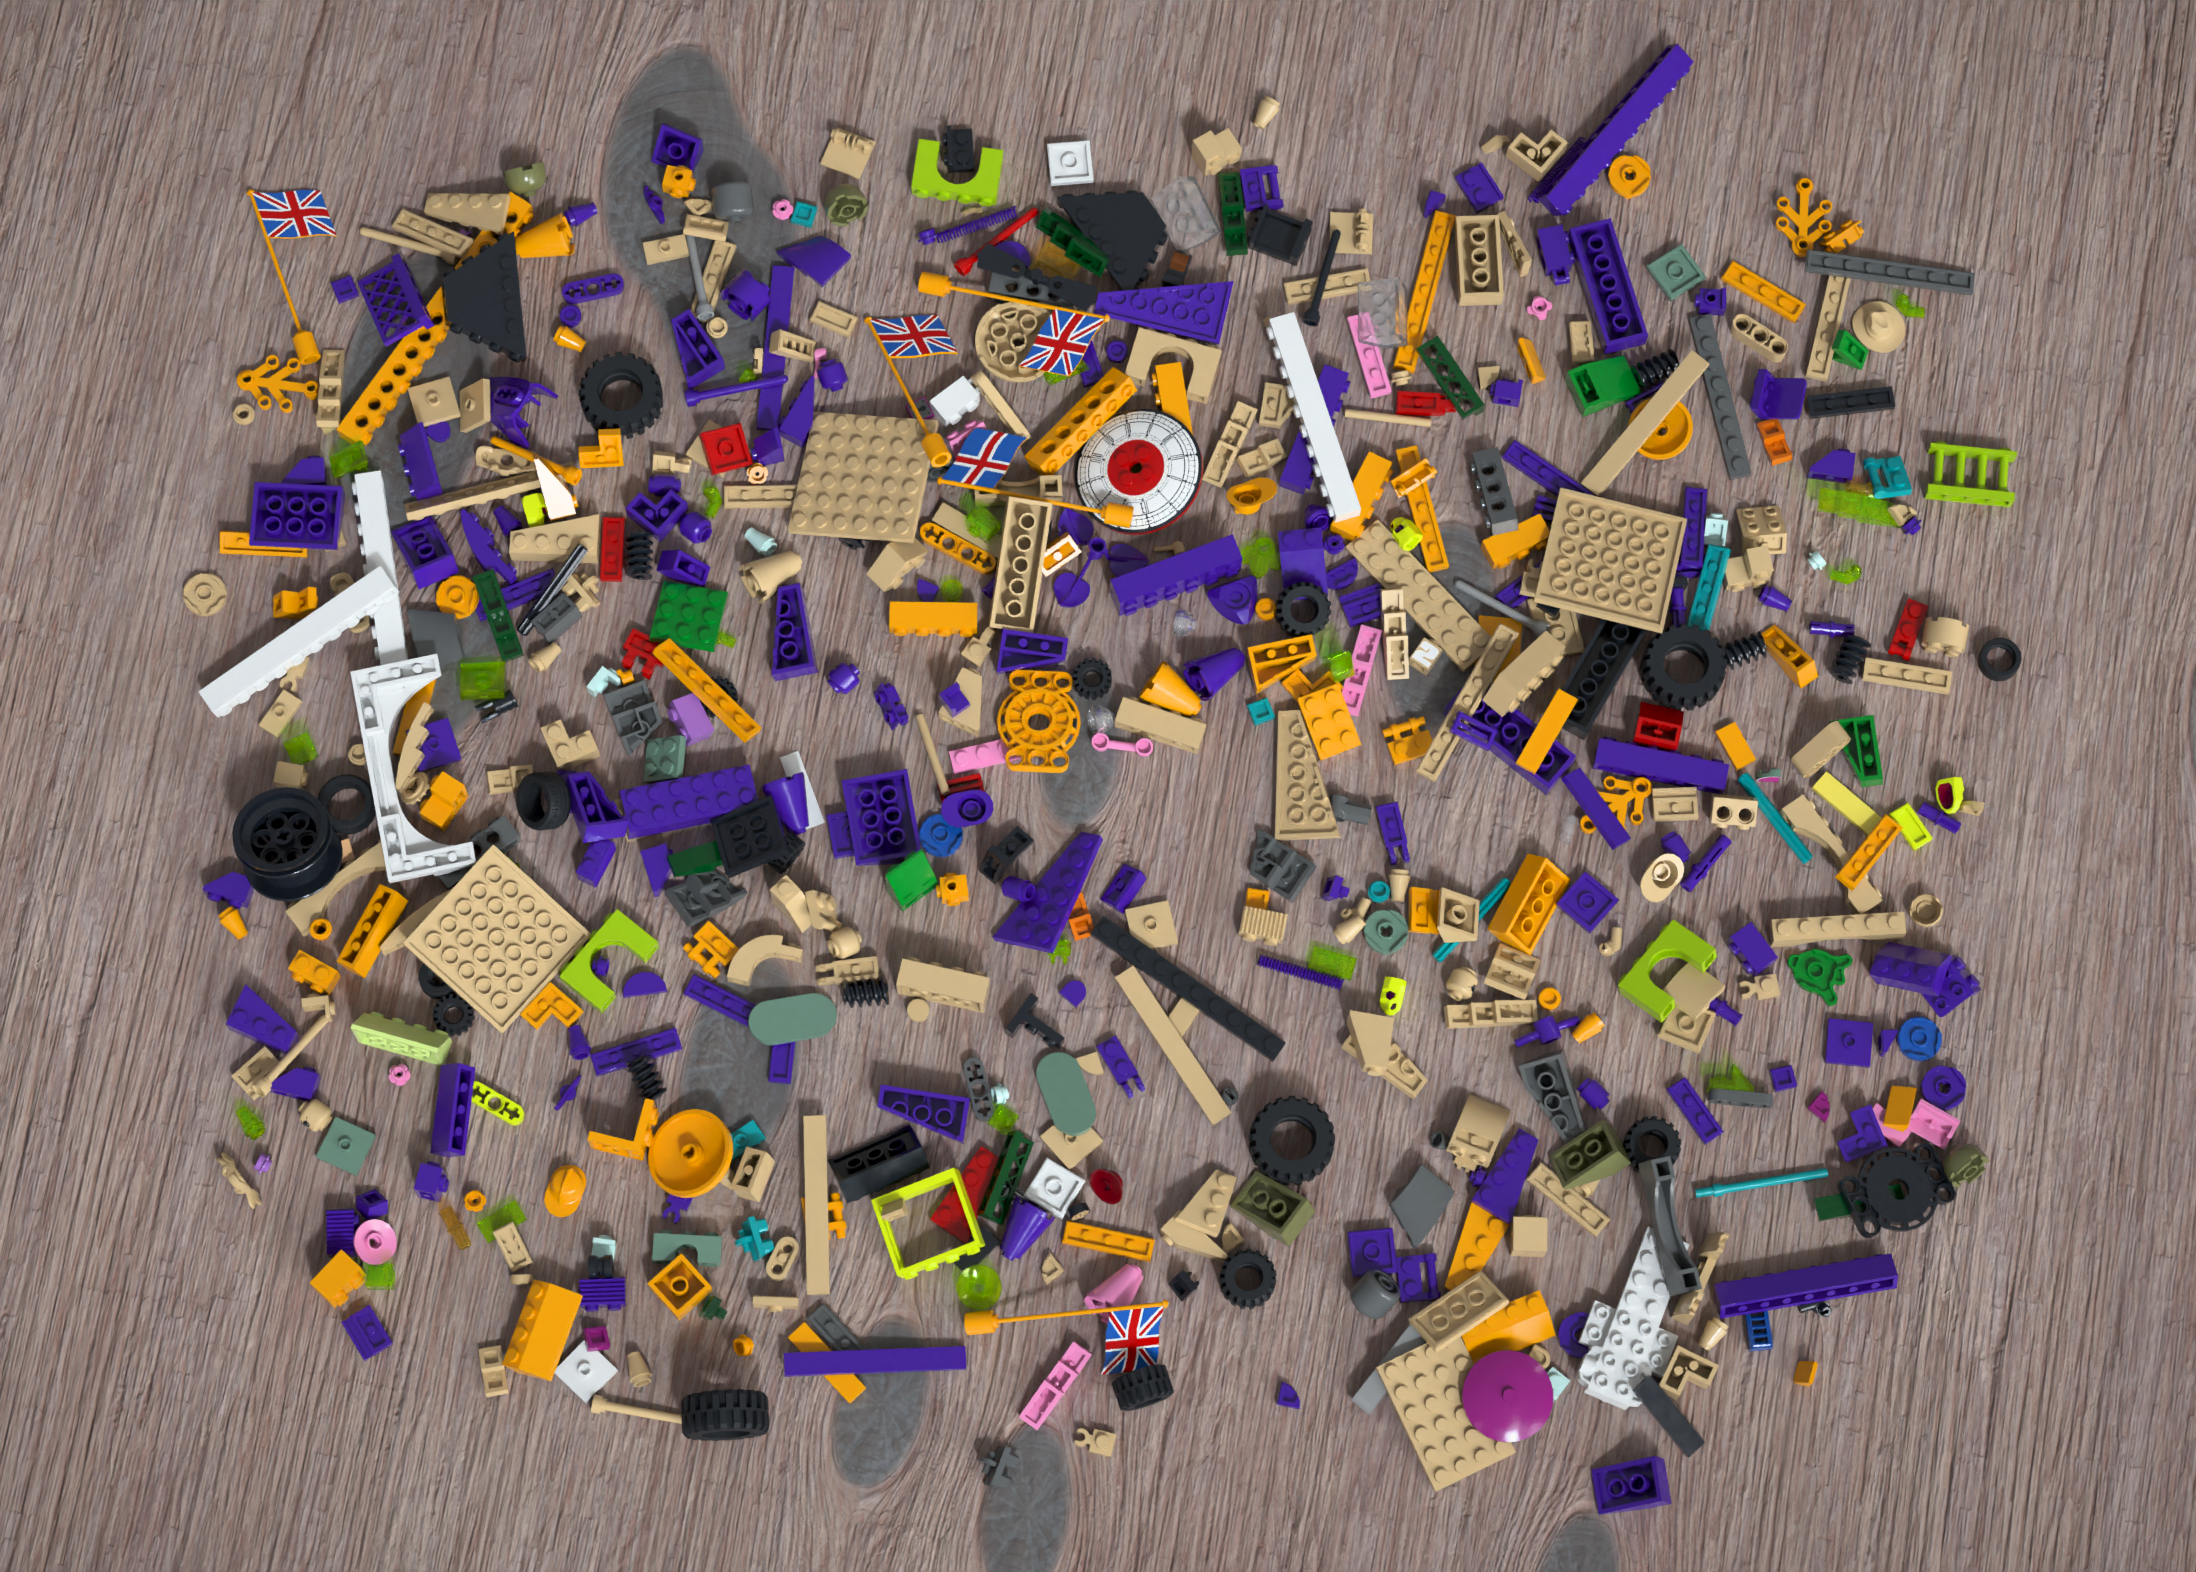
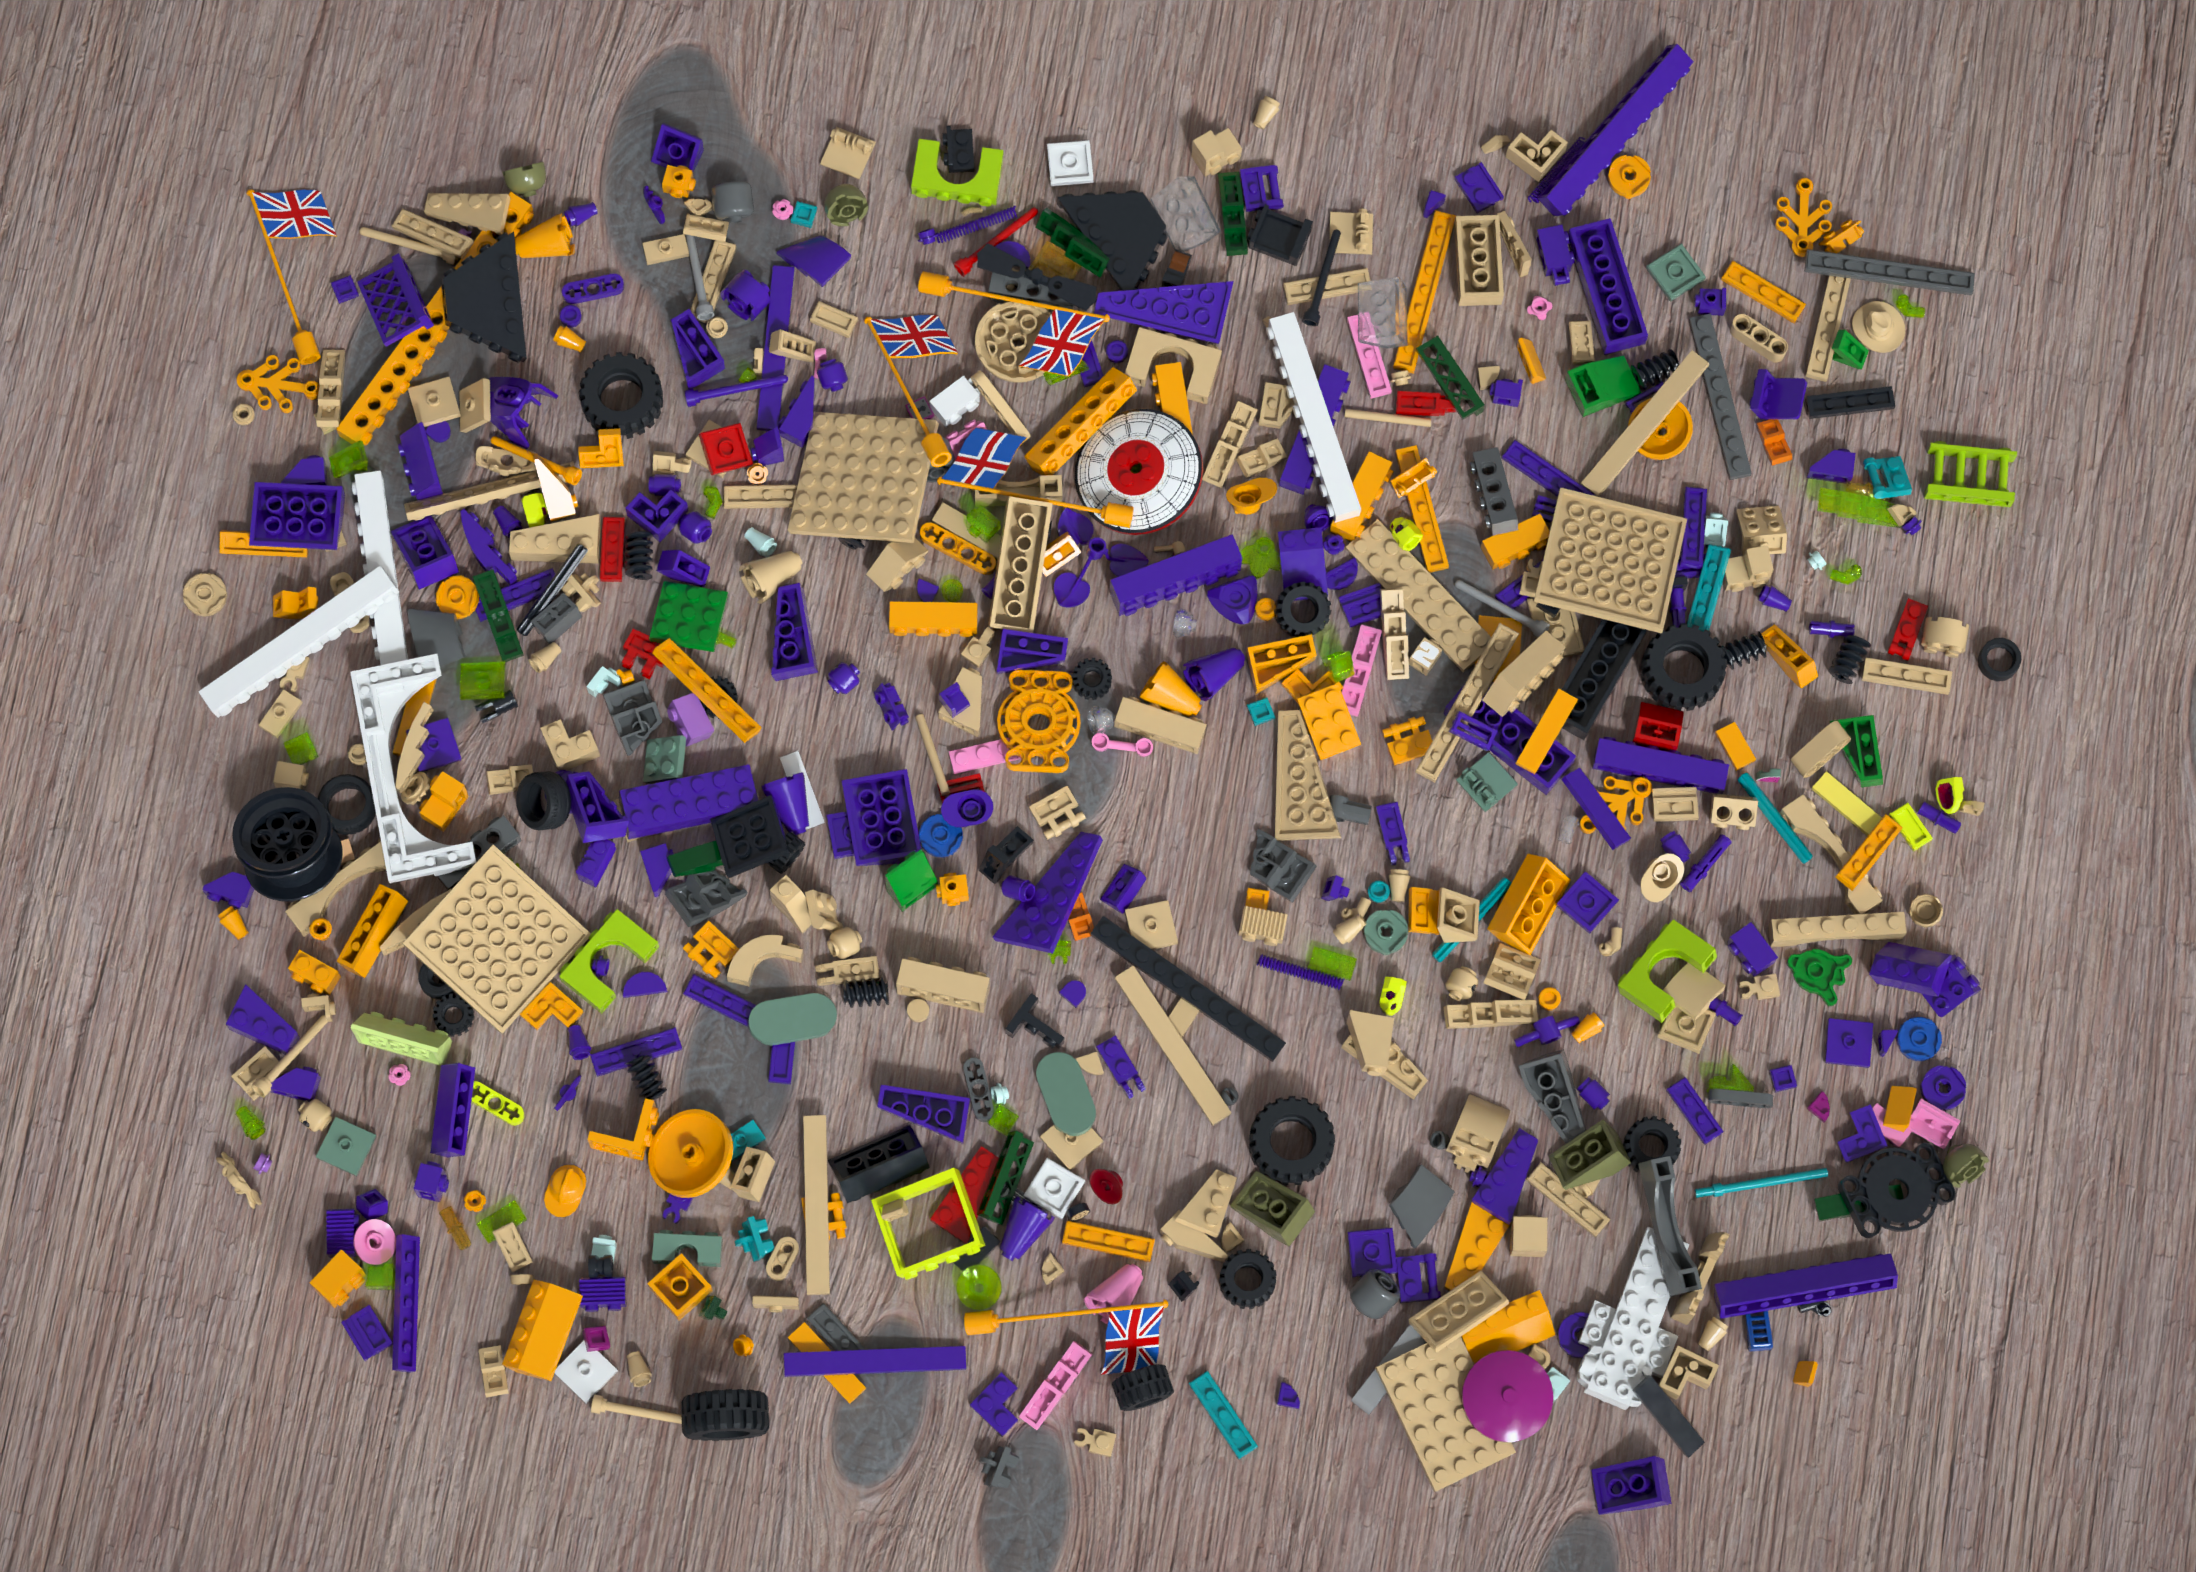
none -> dark purple plate [392,1234,420,1373]
none -> dark purple plate [970,1372,1018,1437]
none -> tan plate [1029,786,1086,840]
none -> teal tile [1189,1371,1258,1460]
none -> sand green hinge [1456,752,1518,812]

